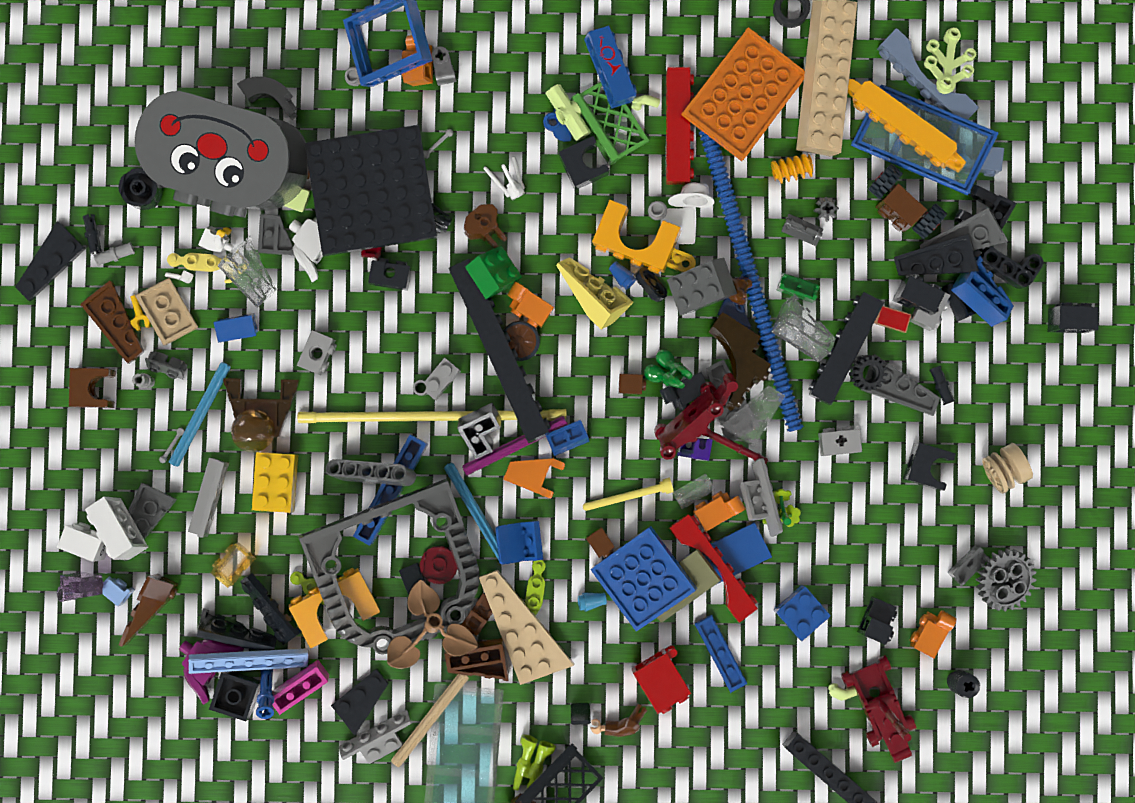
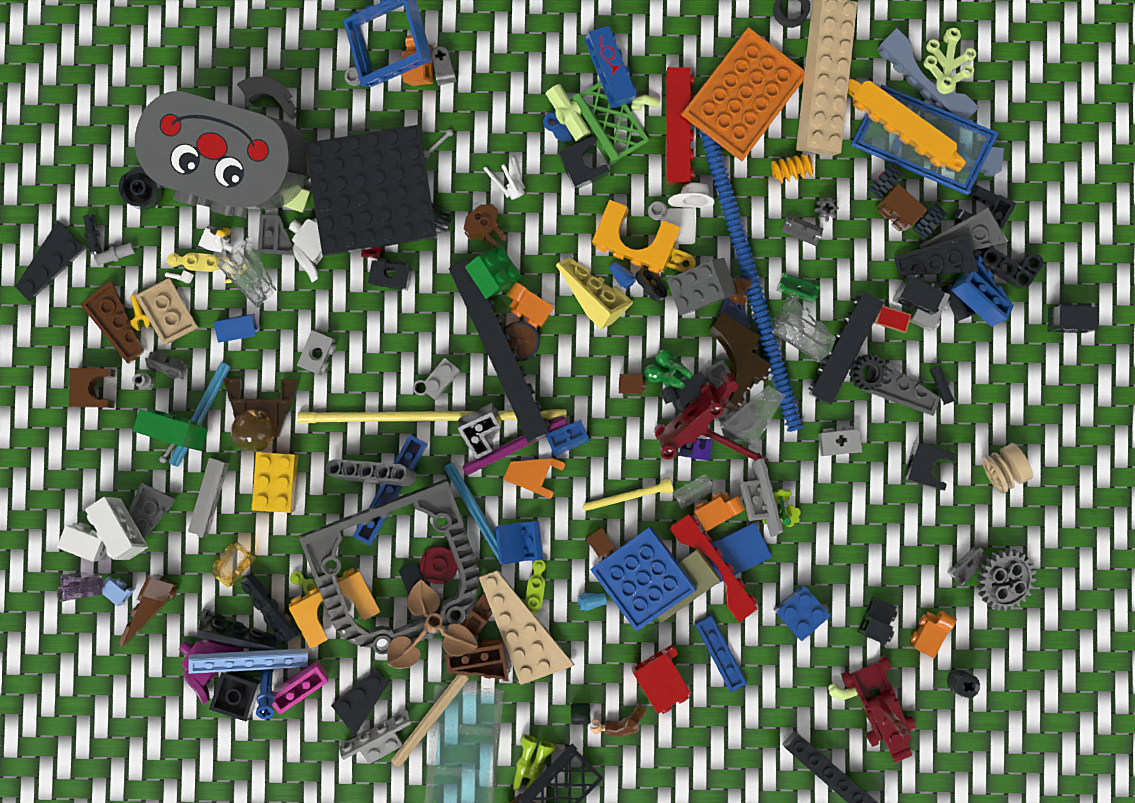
none -> green brick [132,408,208,451]

